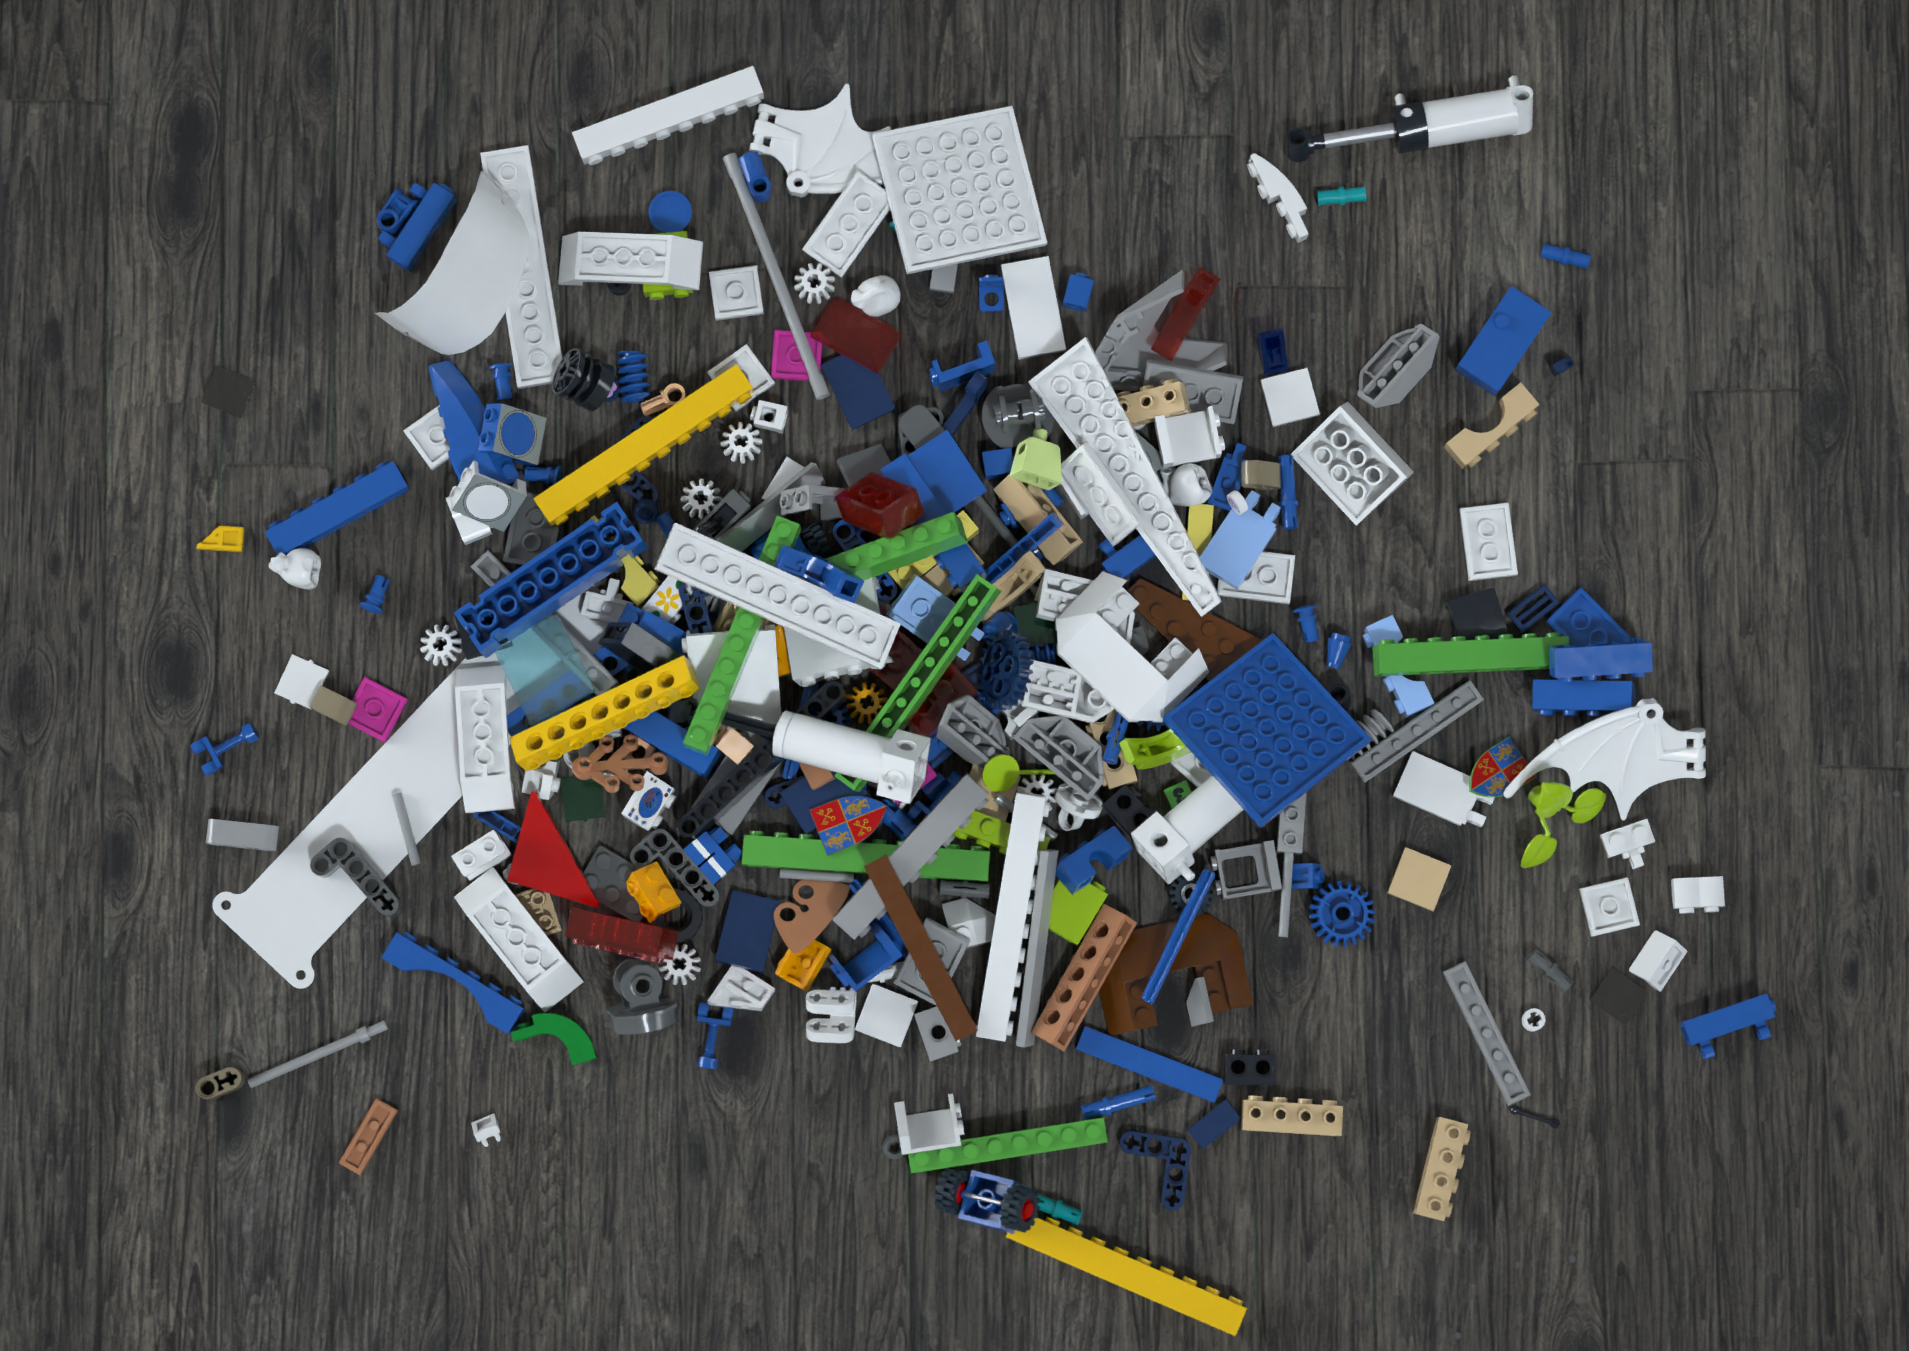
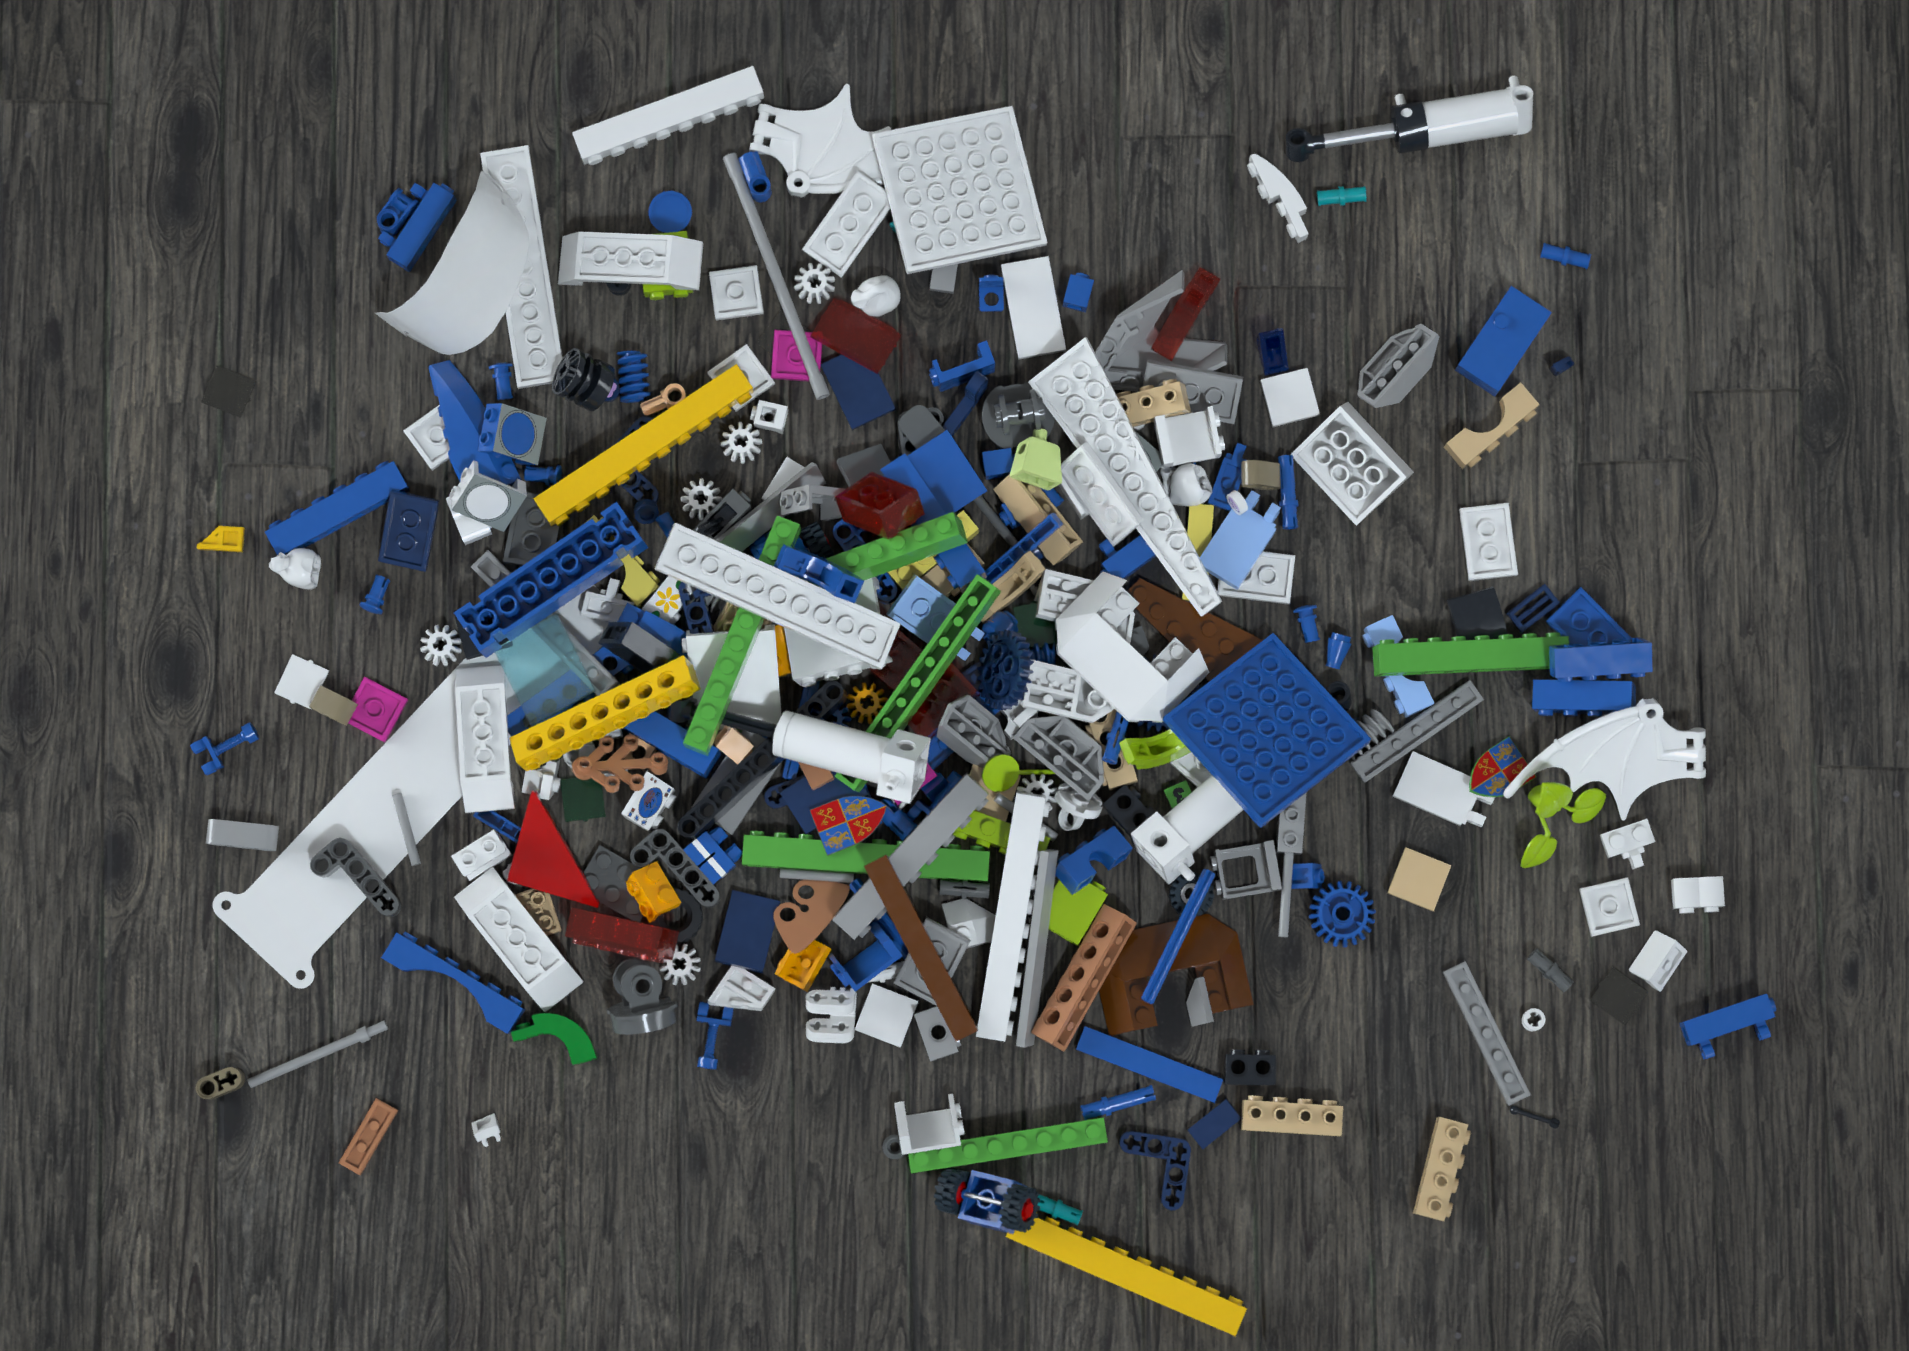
none -> dark blue tile [378,490,440,572]

